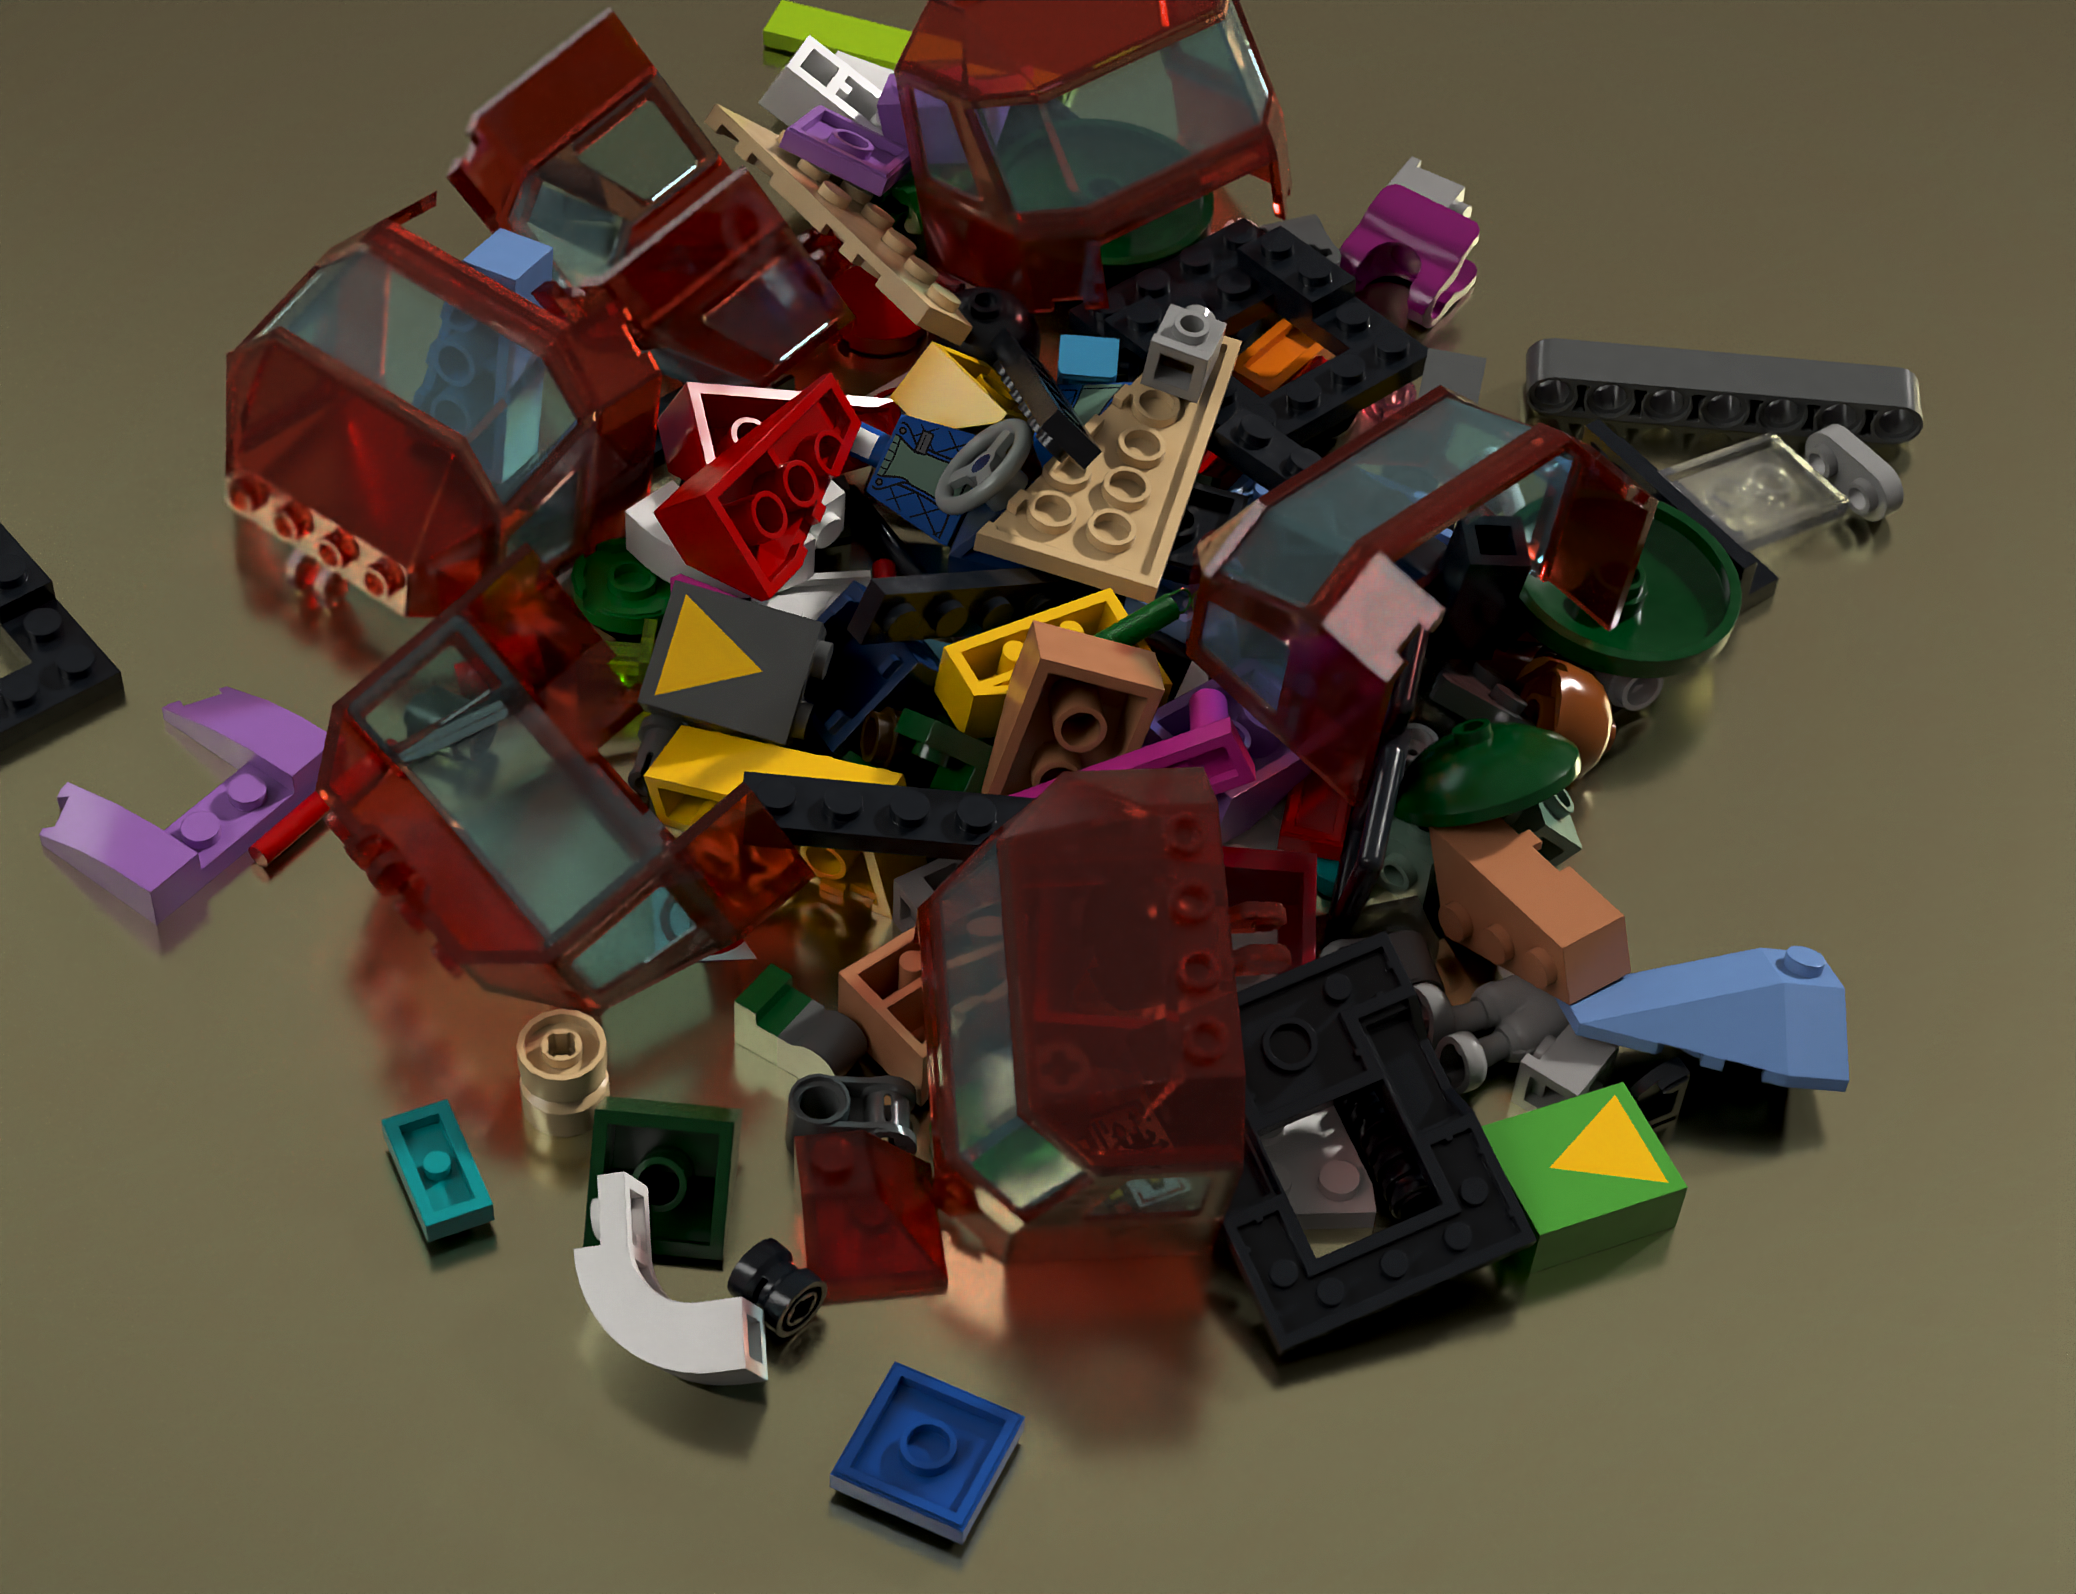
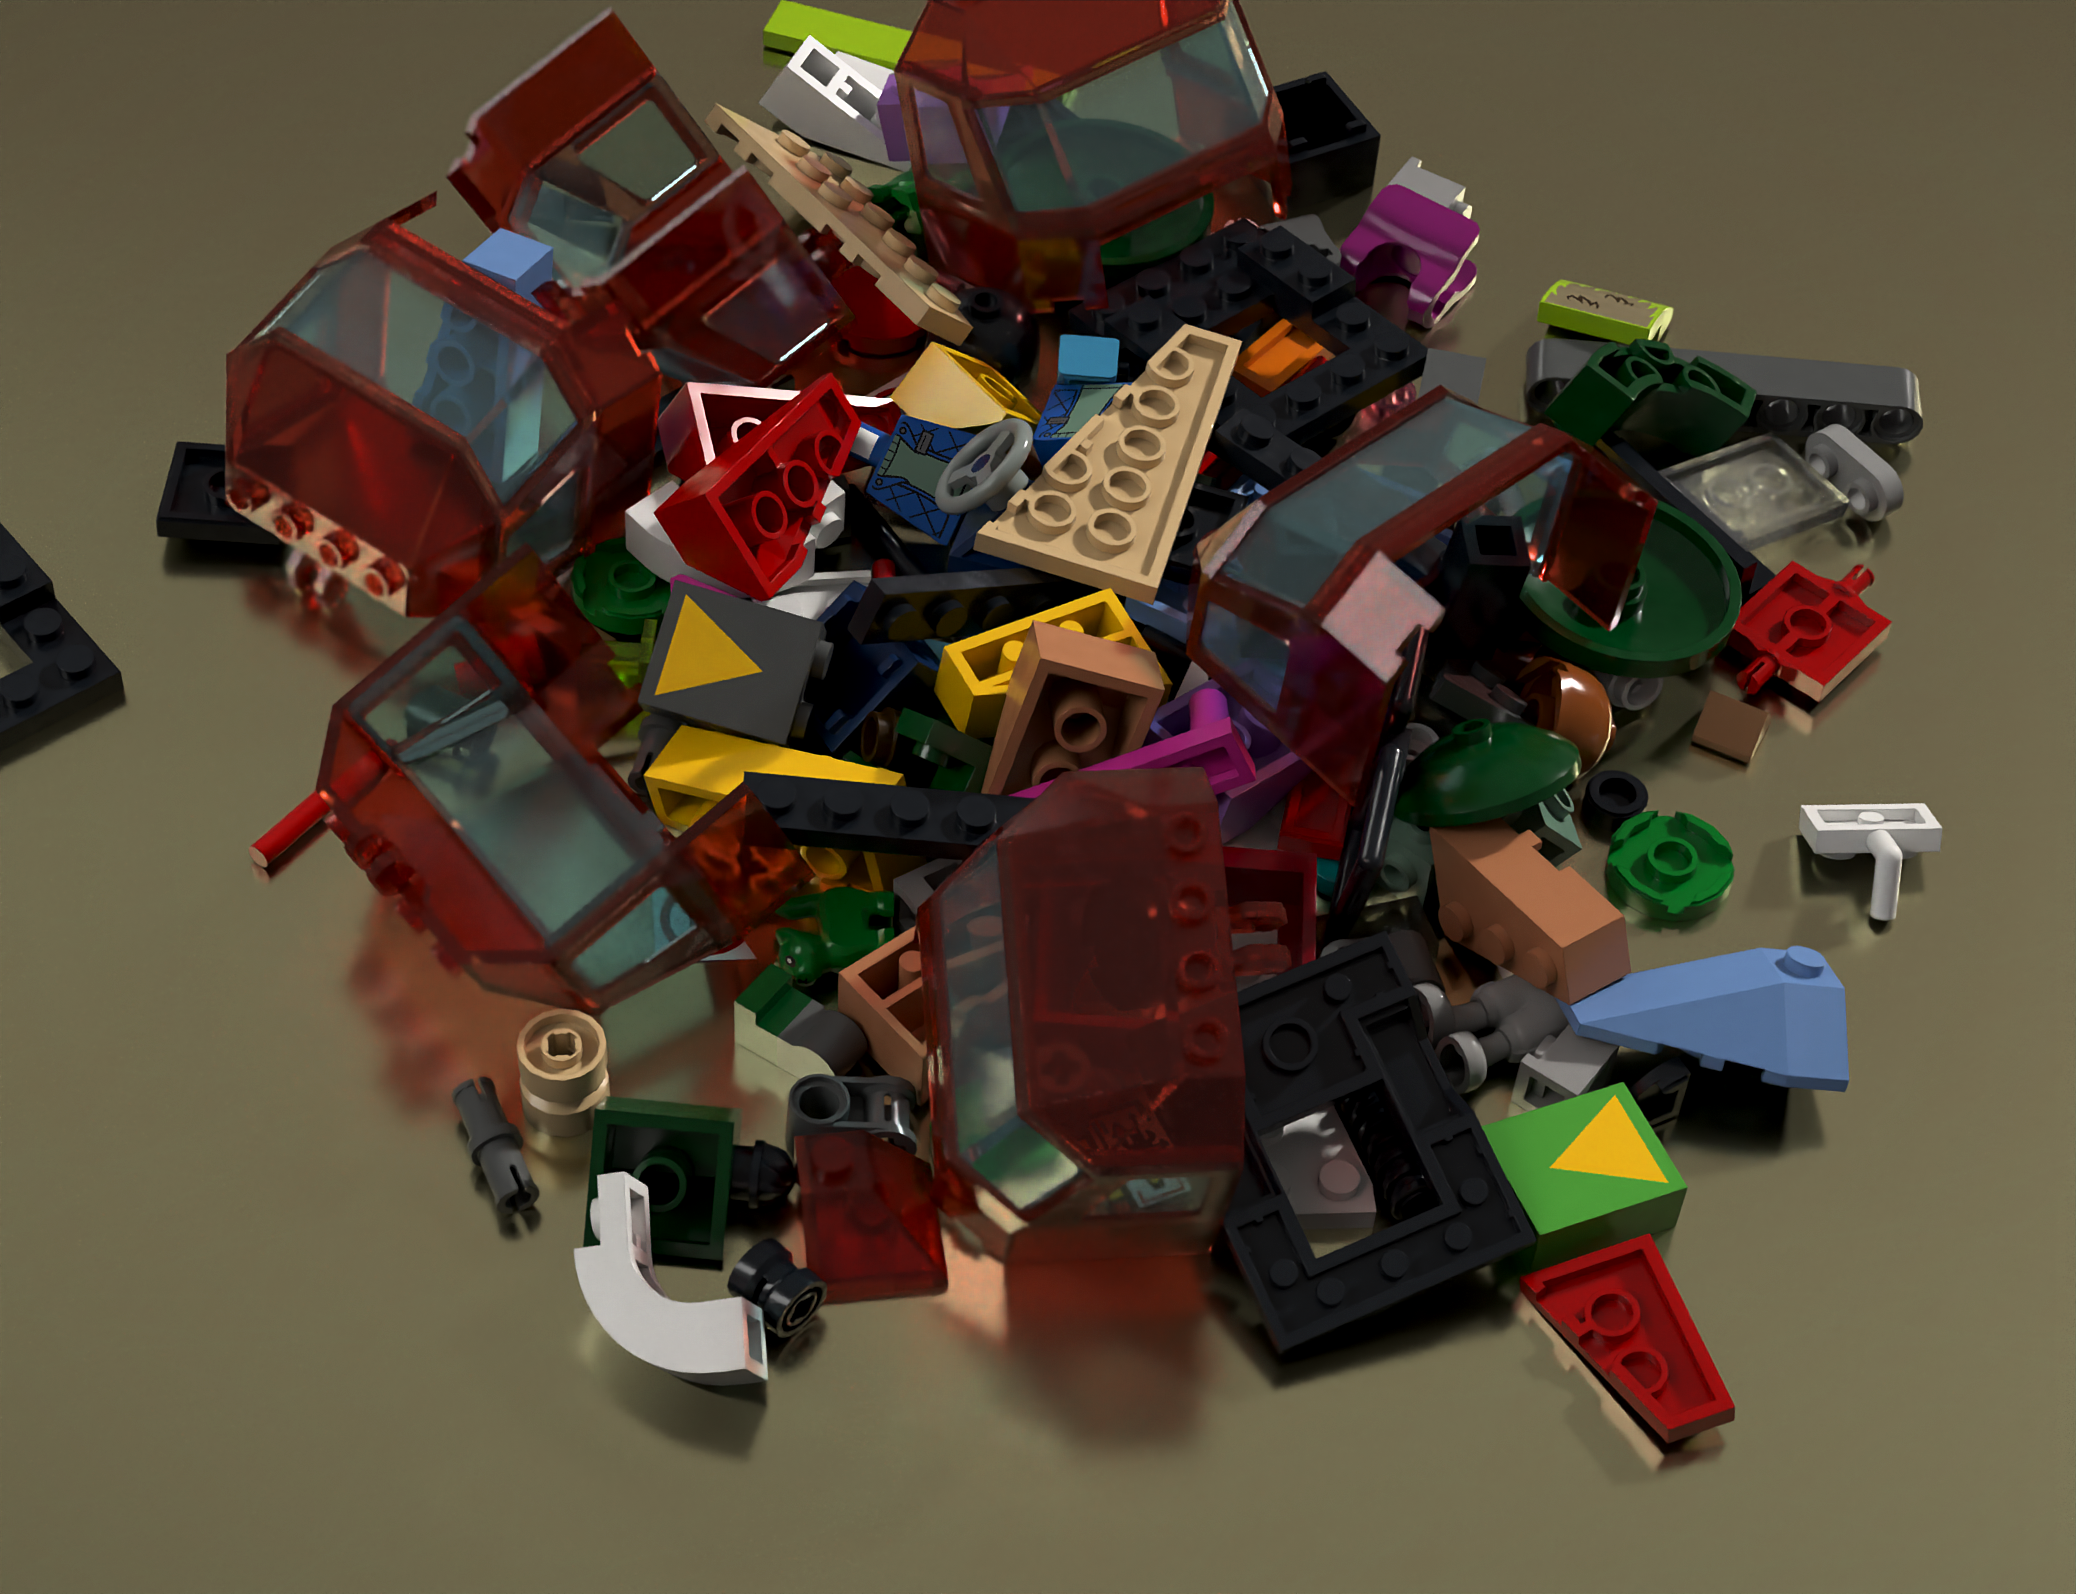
medium lavender wedge [39,686,342,926] -> none
teal plate [381,1099,495,1242] -> none
medium lavender tile [779,105,916,197] -> none
blue plate [830,1361,1025,1545] -> none
black plate [989,327,1102,469] -> none
green piece [1094,588,1192,646] -> none
light grey brick [1140,304,1227,404] -> none
none -> black plate [156,441,298,545]
none -> dark grey pin [451,1076,540,1214]
none -> black plate [730,1140,797,1210]
none -> green animal [772,886,894,987]
none -> black container [1226,71,1381,215]
none -> red wing [1520,1233,1735,1443]
none -> slope [1537,280,1674,345]
none -> dark green brick [1544,339,1757,464]
none -> black tile [1582,770,1648,832]
none -> green tile [1605,810,1735,922]
none -> medium nougat slope [1691,690,1772,763]
none -> red plate [1726,560,1892,702]
none -> white plate [1799,803,1943,921]

